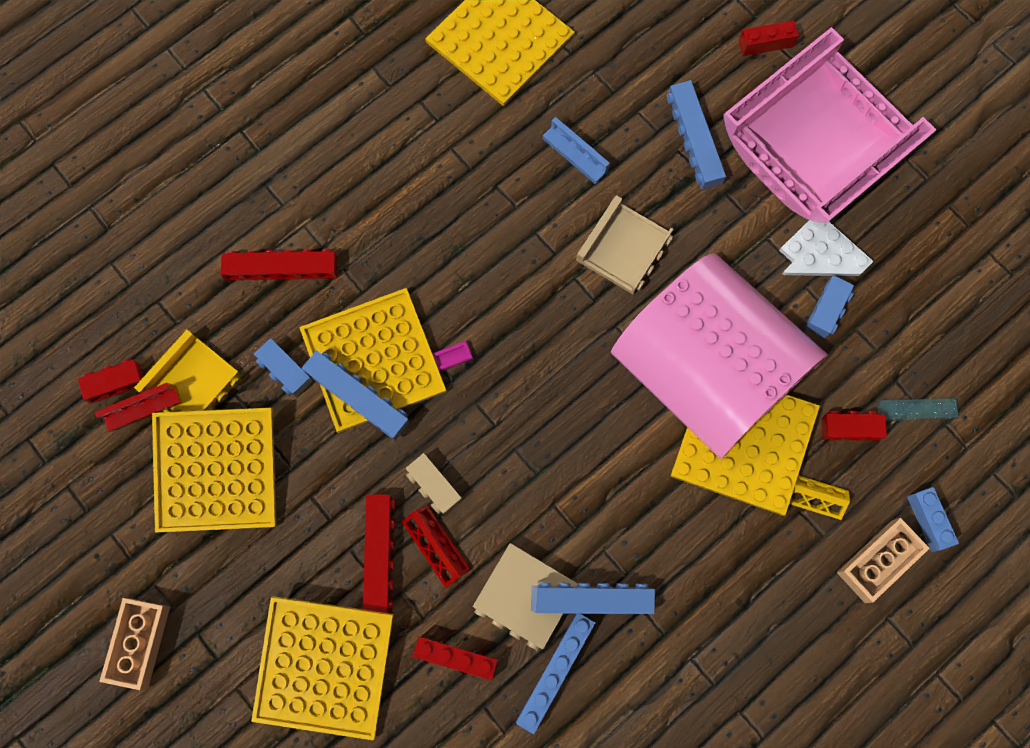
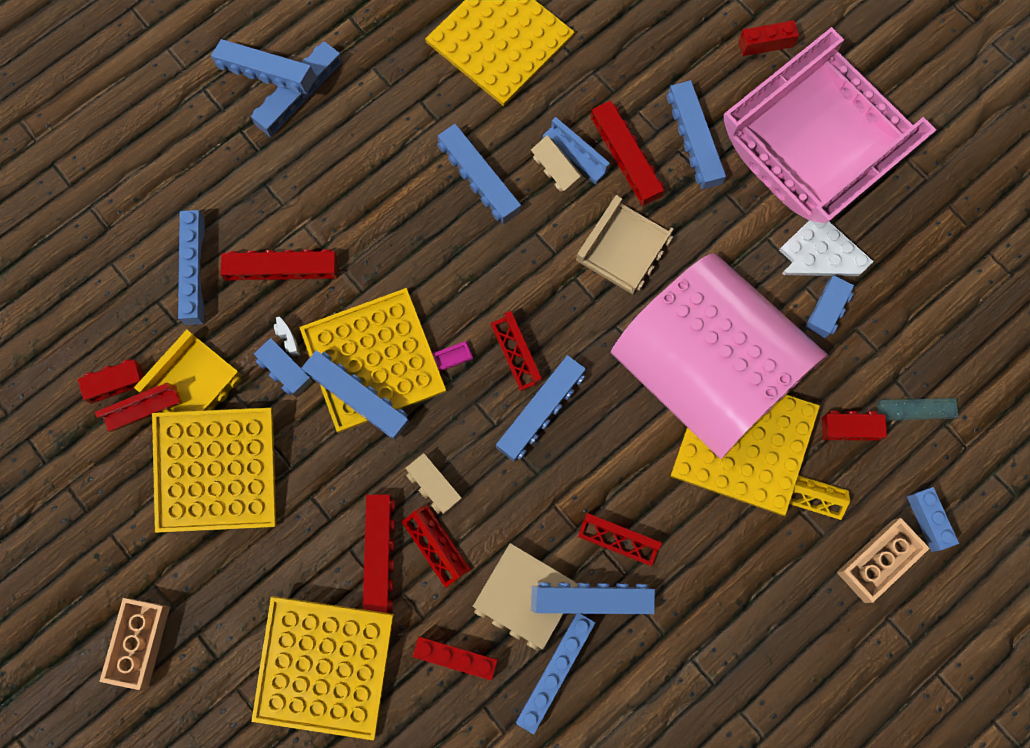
none -> medium blue arch [178,210,205,325]
none -> medium blue brick [211,39,317,94]
none -> medium blue brick [251,41,343,137]
none -> white slope [274,317,300,357]
none -> medium blue brick [437,124,521,225]
none -> red fence [490,311,542,392]
none -> medium blue brick [496,355,586,462]
none -> tan brick [531,135,585,194]
none -> red fence [577,513,662,566]
none -> red brick [590,100,664,207]

